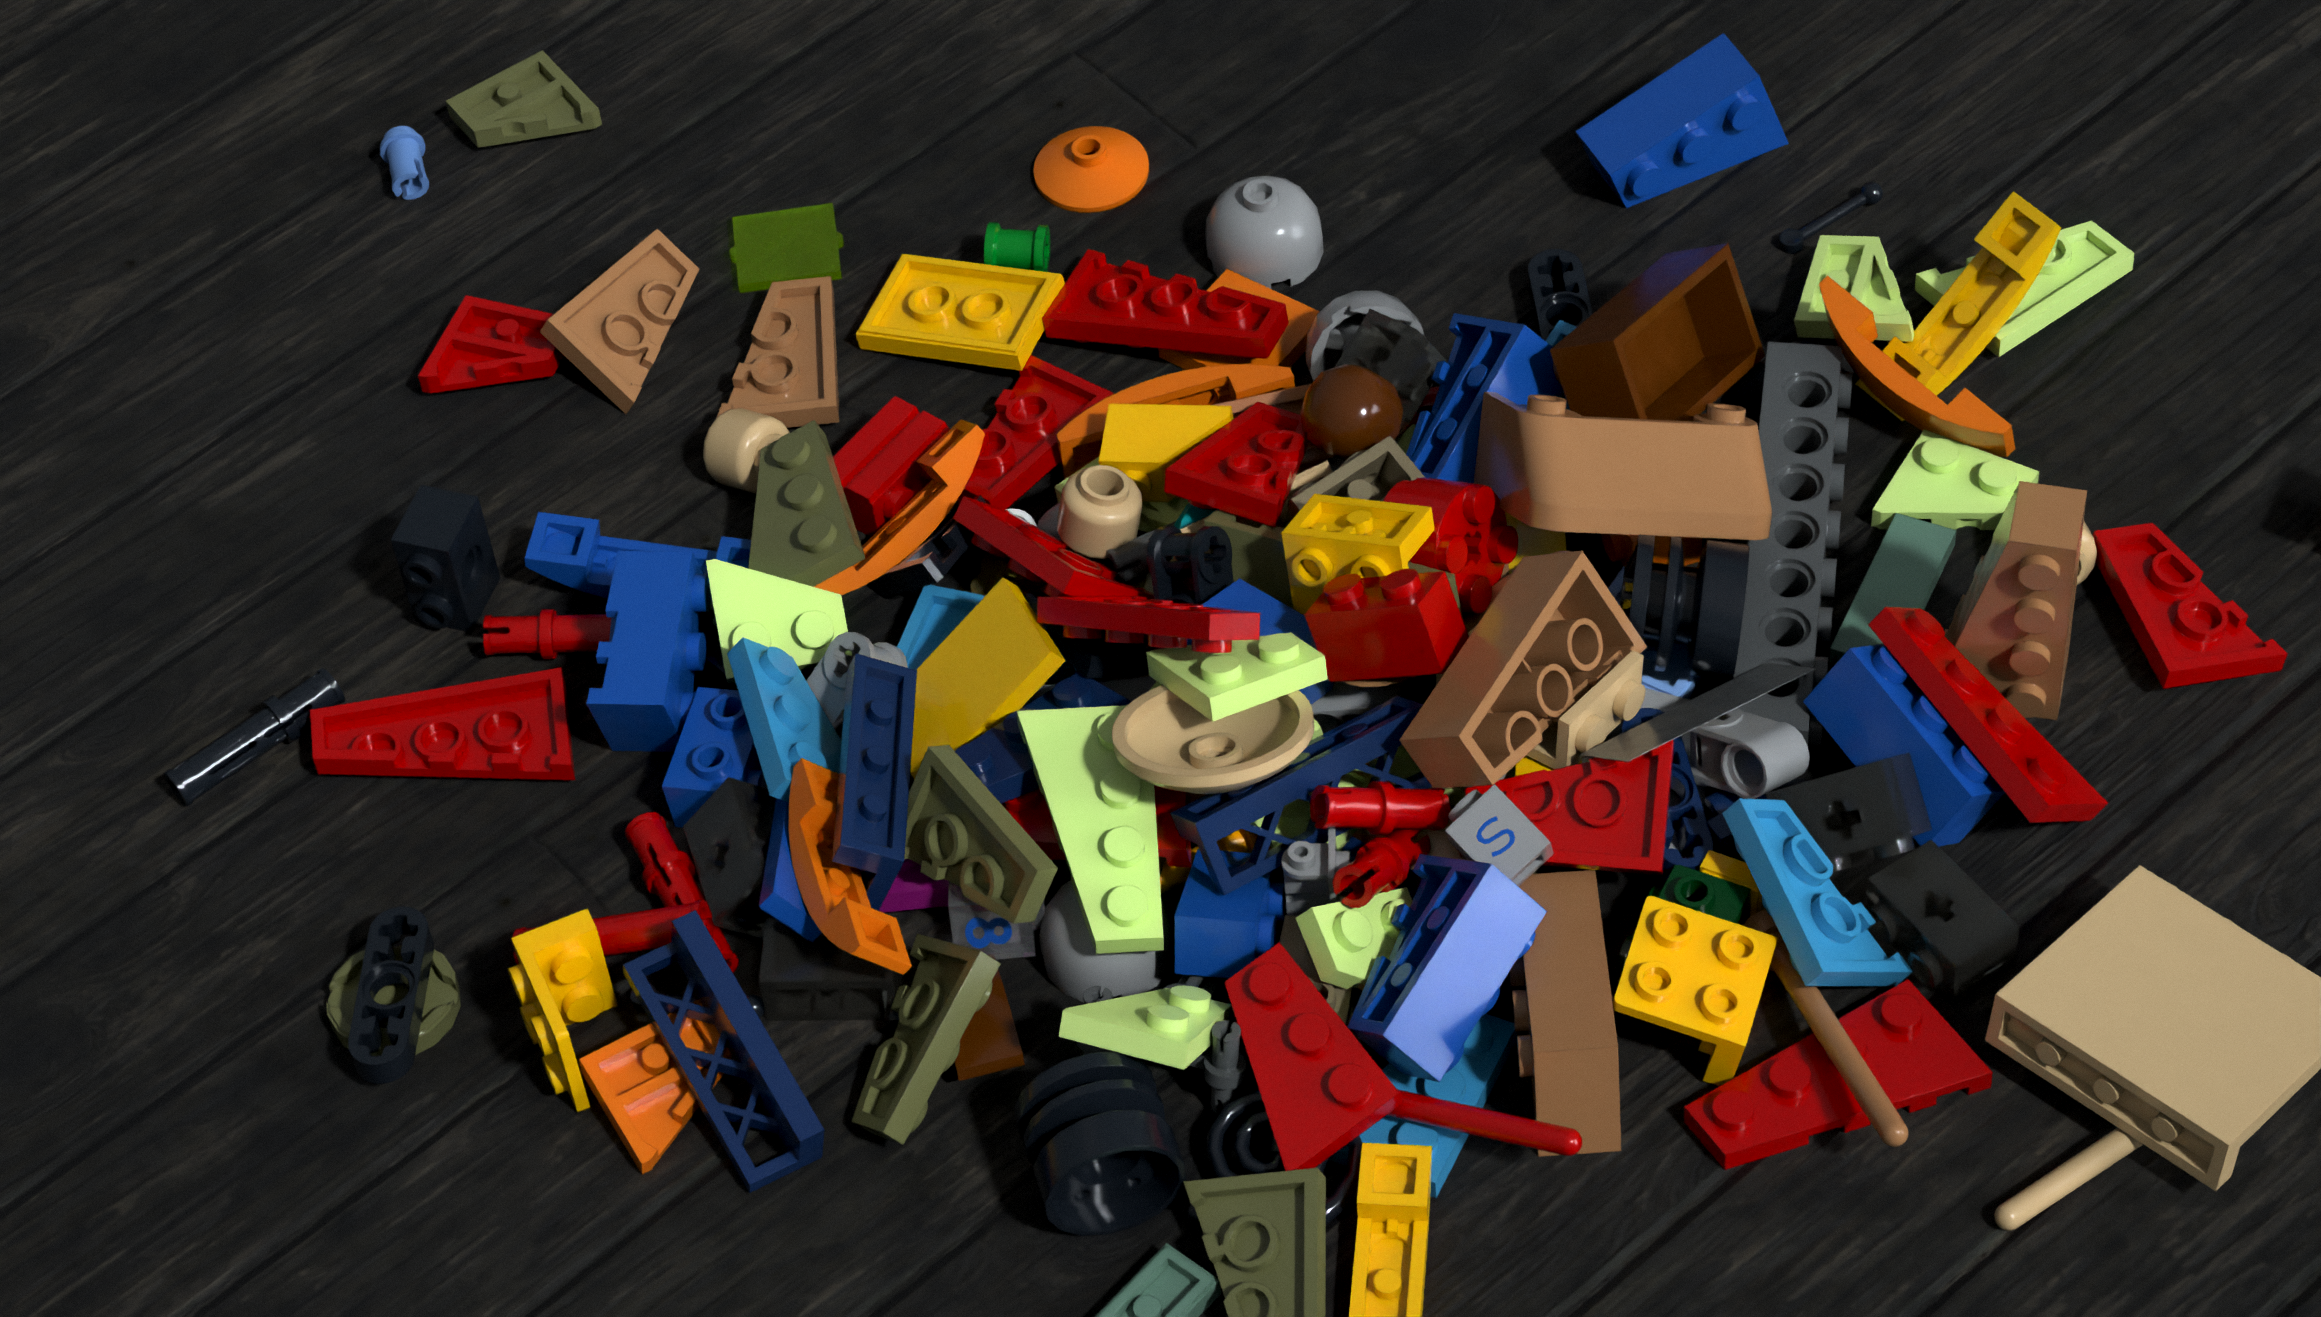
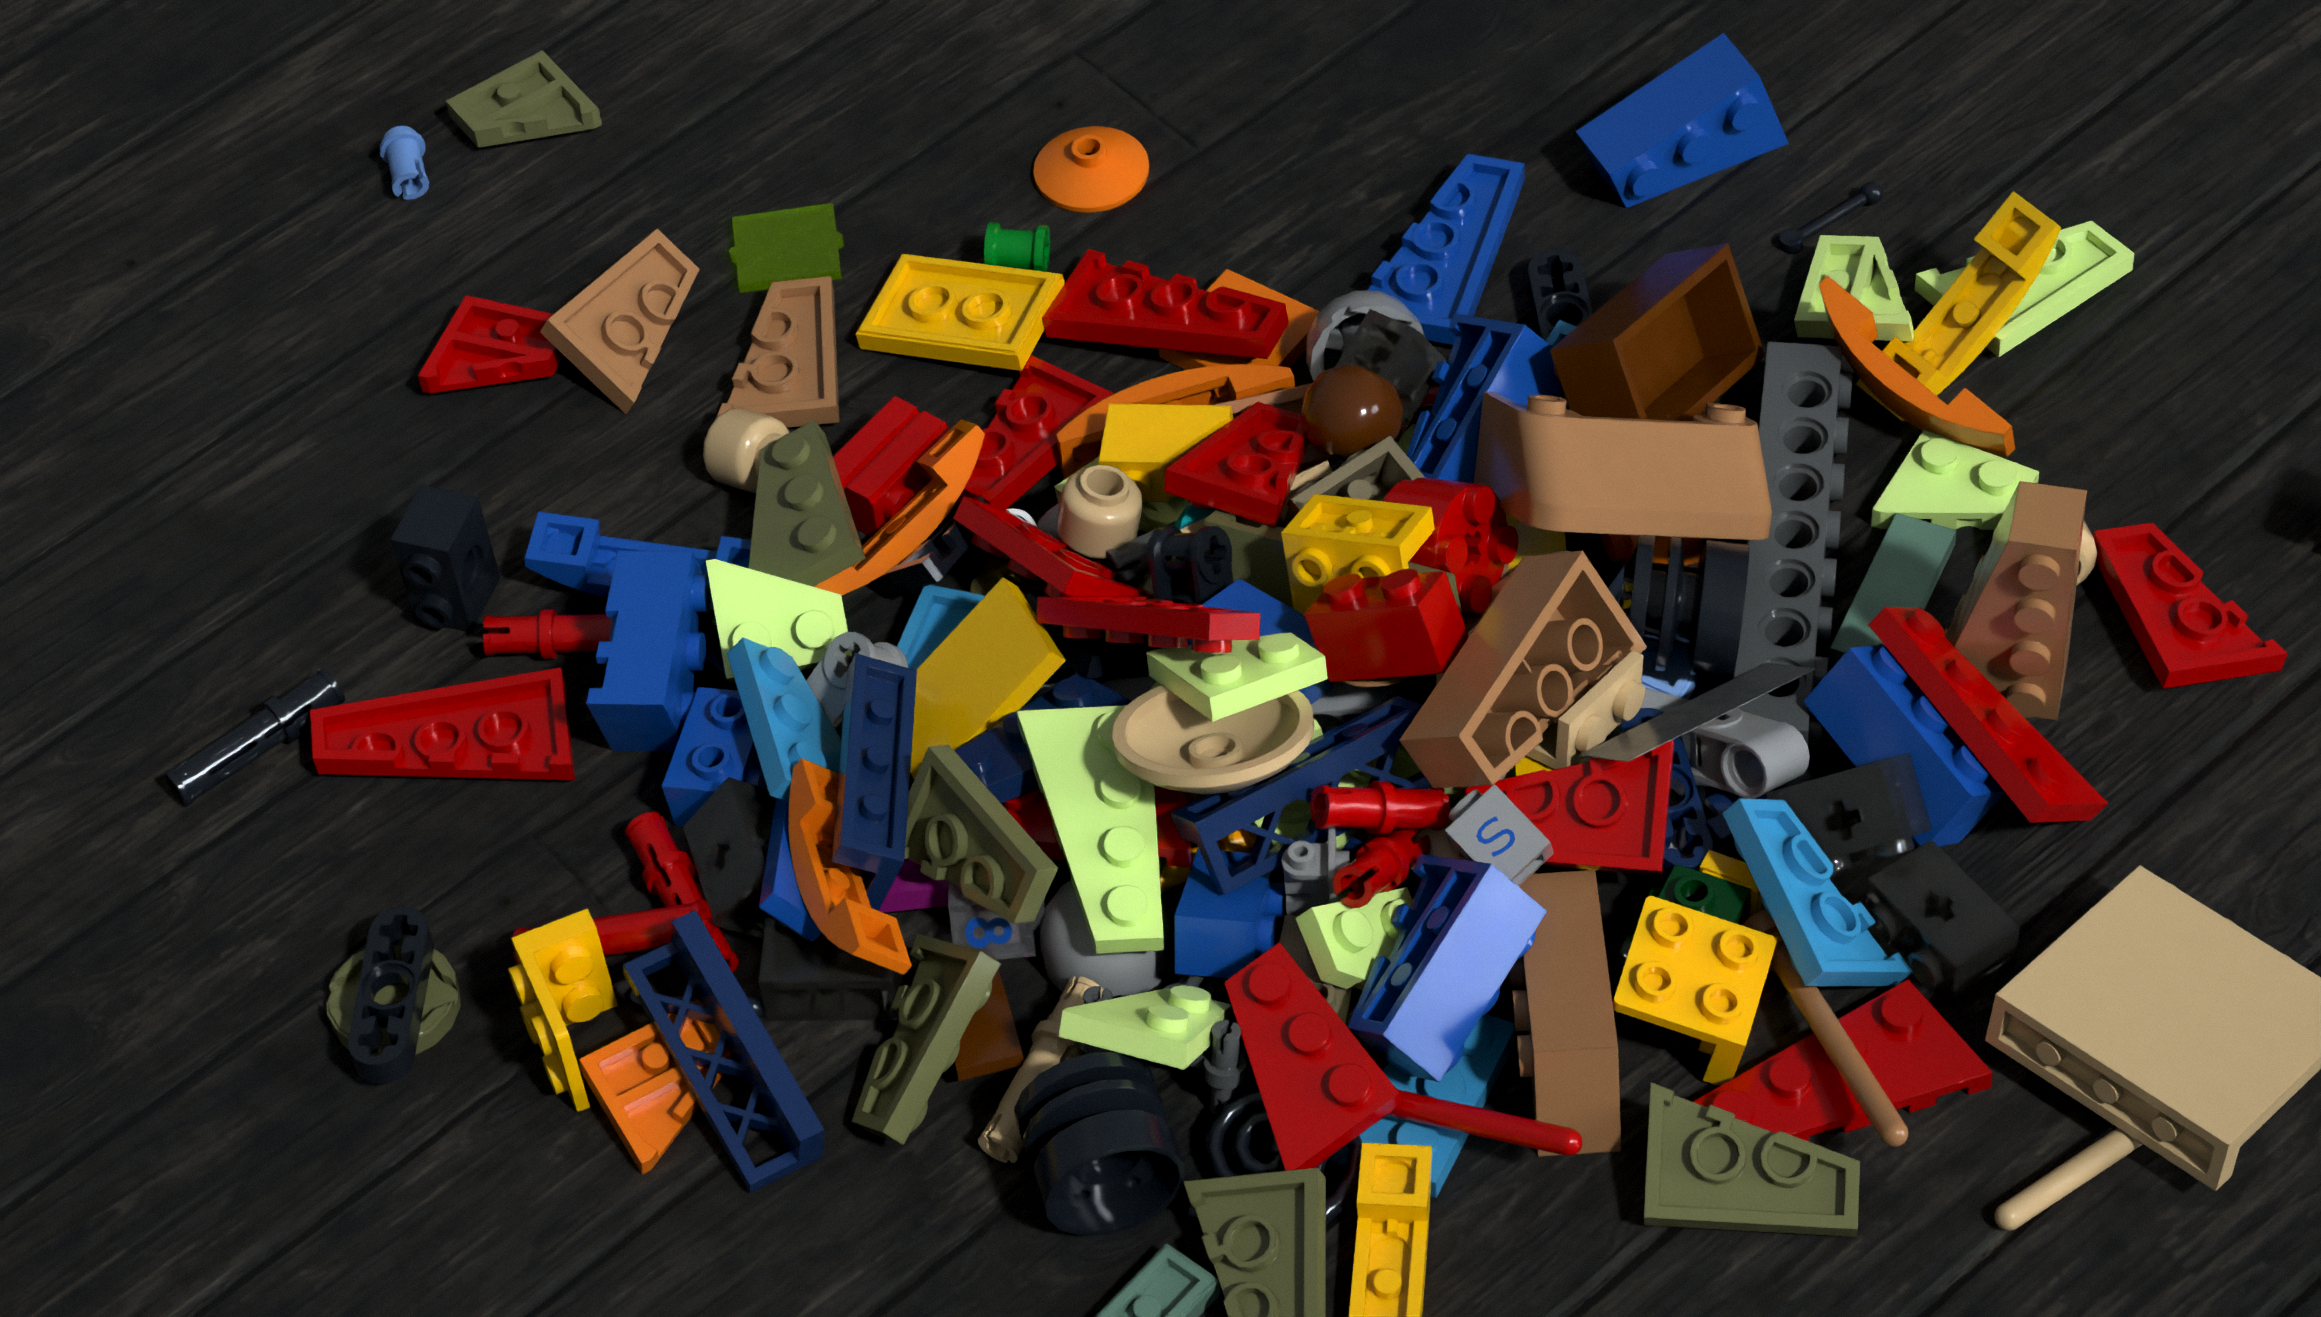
light grey cylinder [1205,175,1324,289] -> none
none -> tan pin [978,976,1104,1163]
none -> blue wing [1367,154,1525,345]
none -> olive wing [1644,1082,1860,1237]

